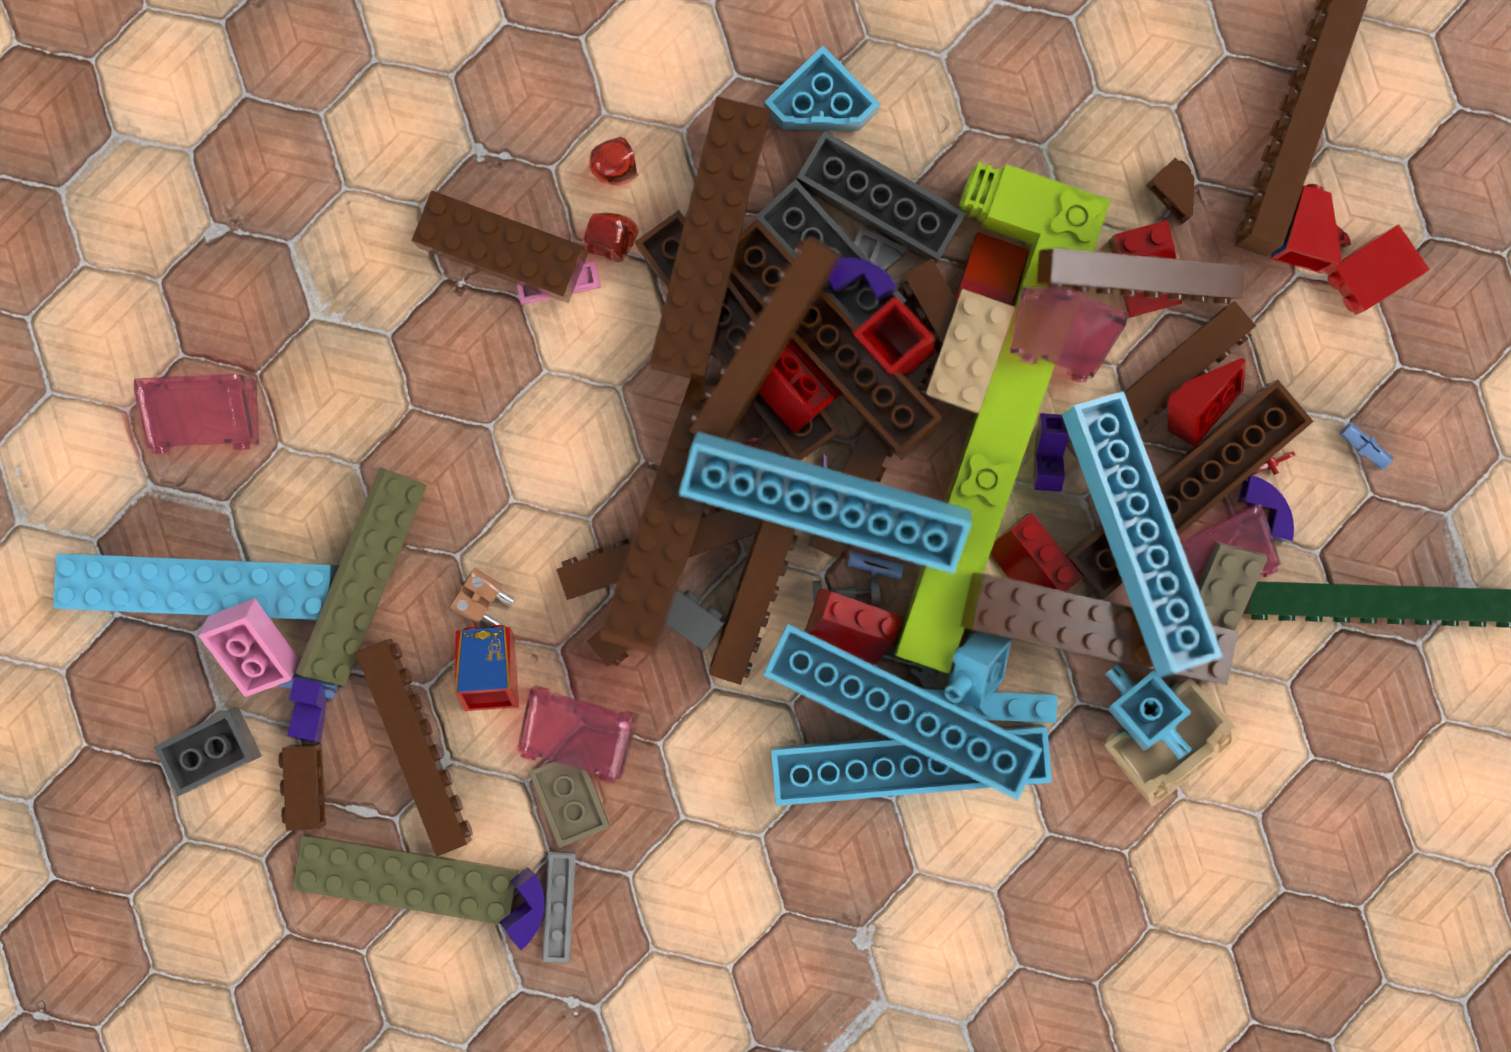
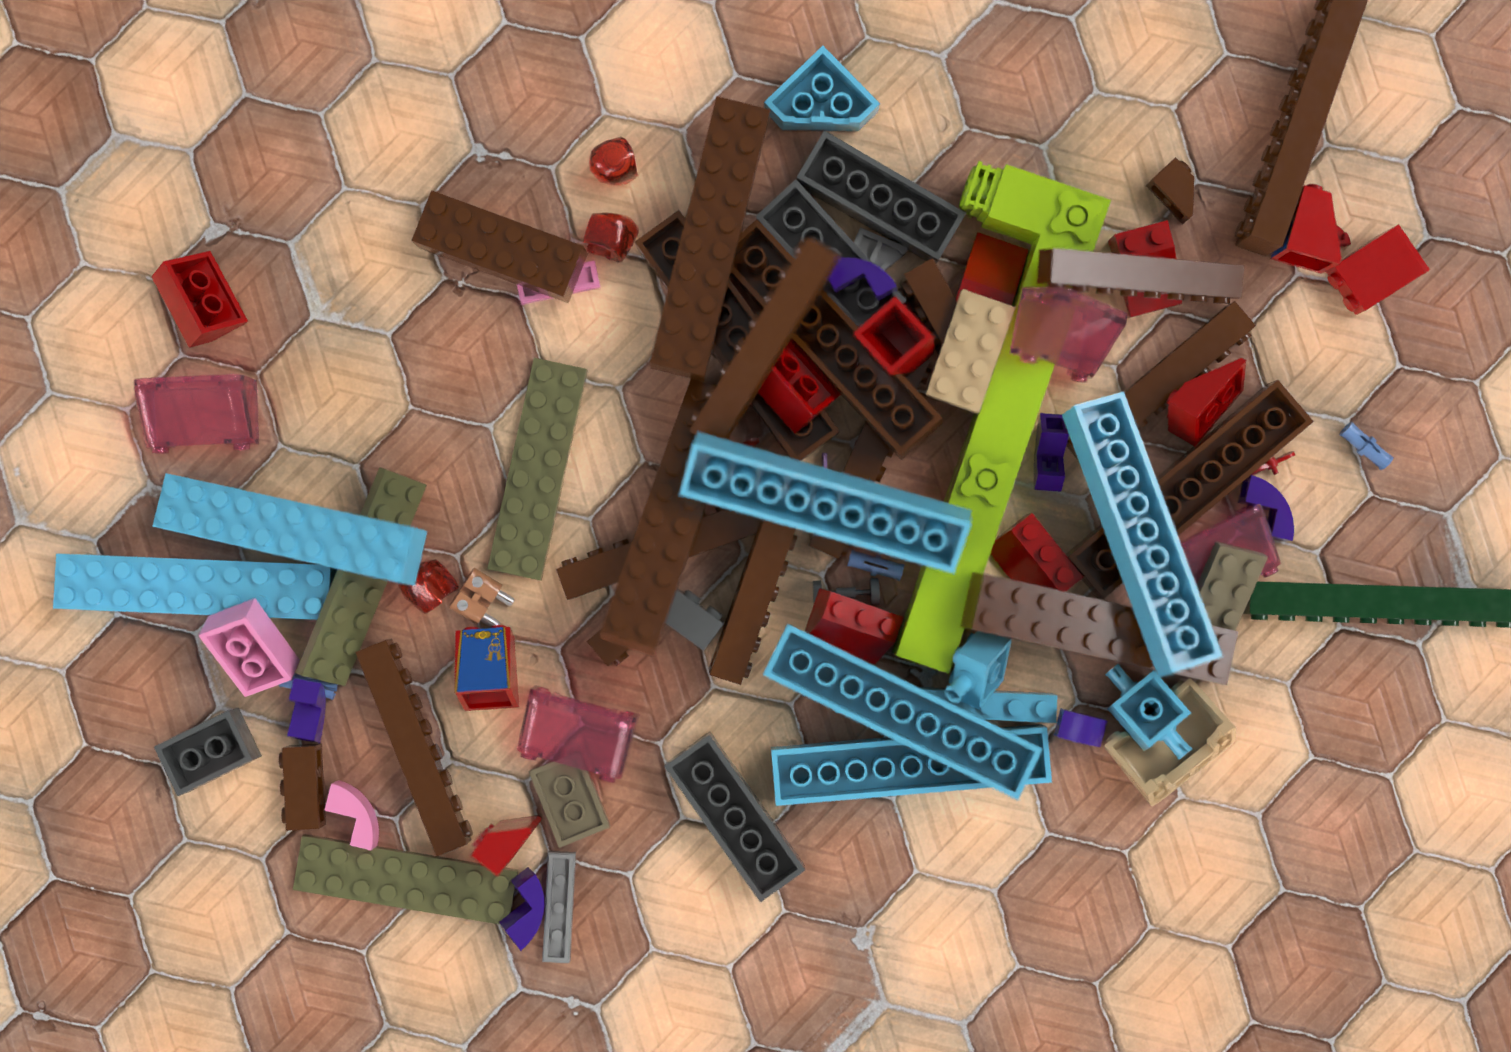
none -> red slope [151,251,248,348]
none -> medium azure brick [152,473,427,586]
none -> bright pink brick [325,780,379,850]
none -> clear red piece [398,559,459,614]
none -> red slope [470,815,543,876]
none -> olive plate [487,358,588,581]
none -> dark grey brick [664,731,805,903]
none -> dark purple brick [1053,708,1108,747]

